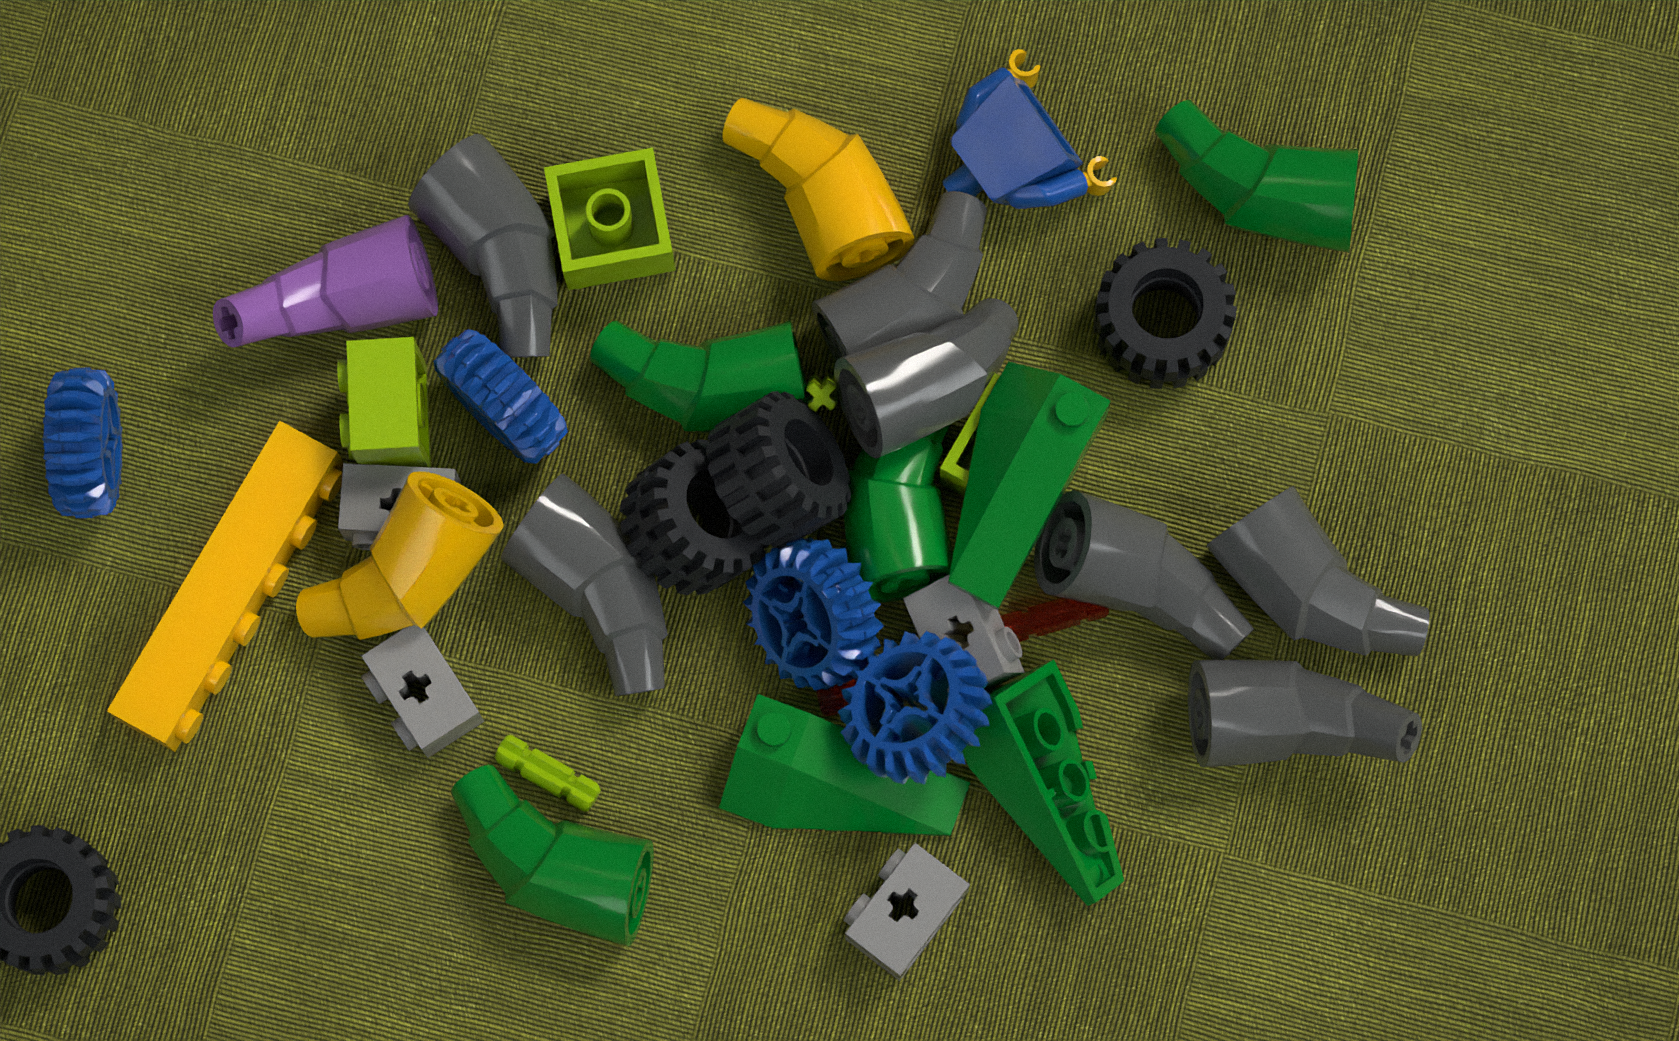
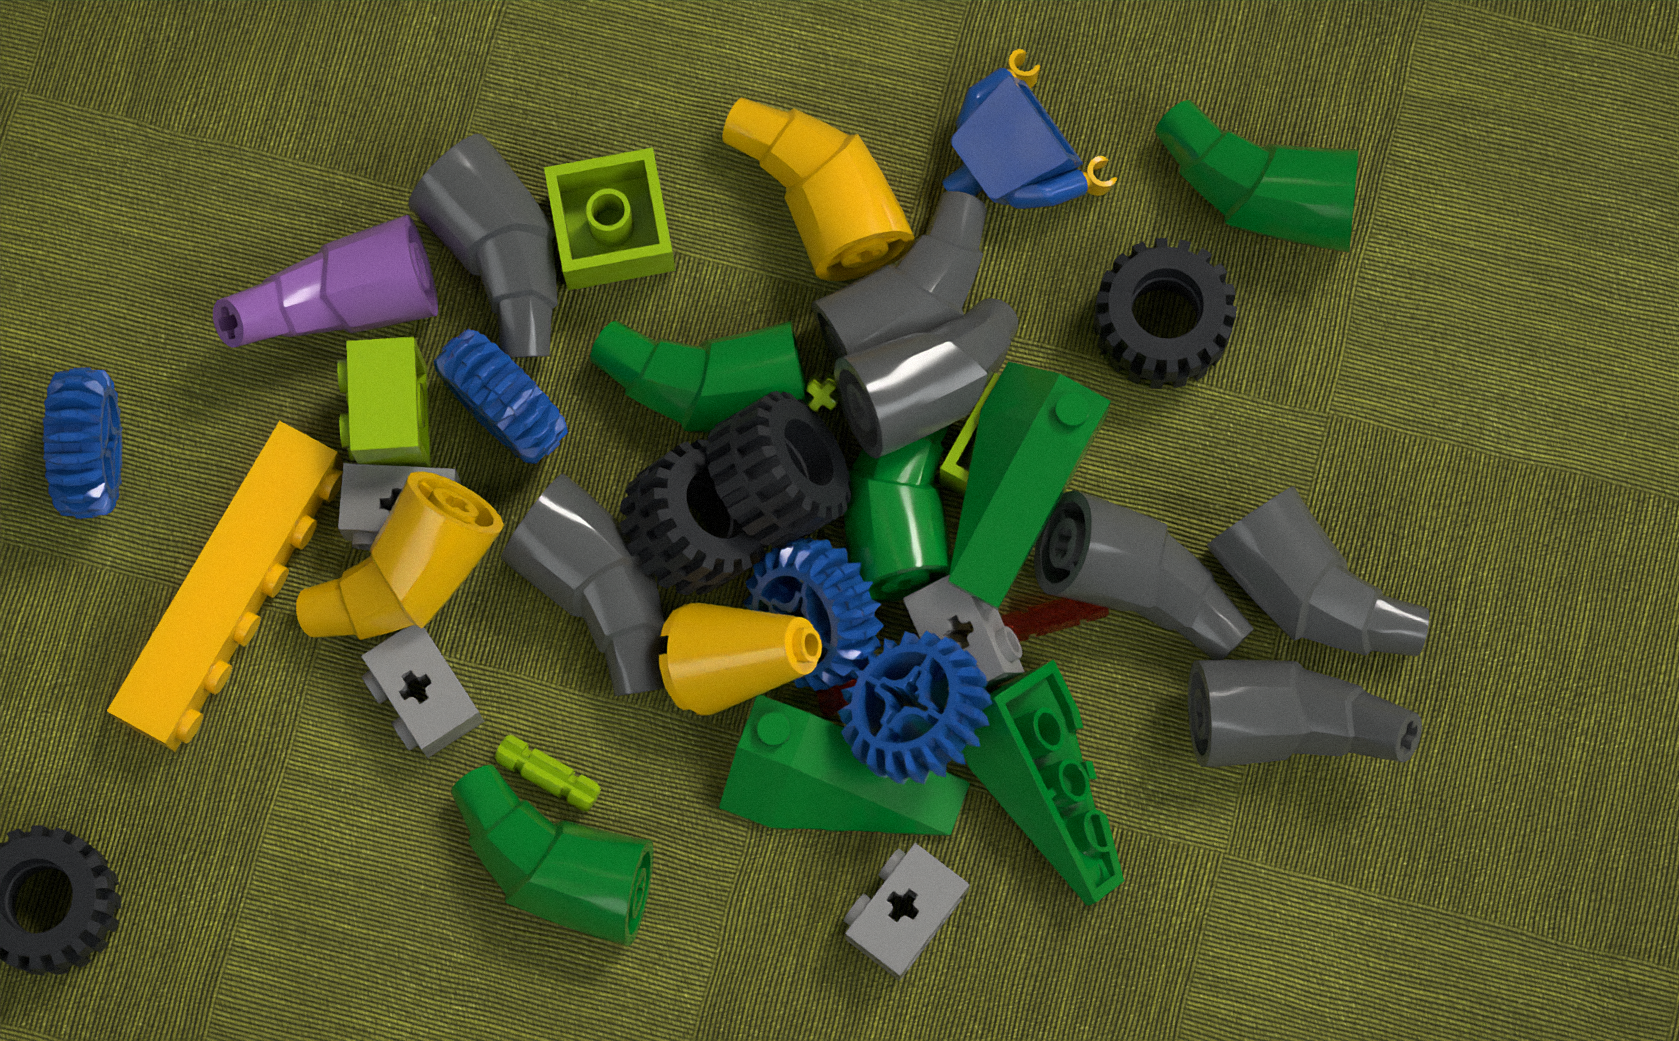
none -> yellow cone [659,603,822,716]

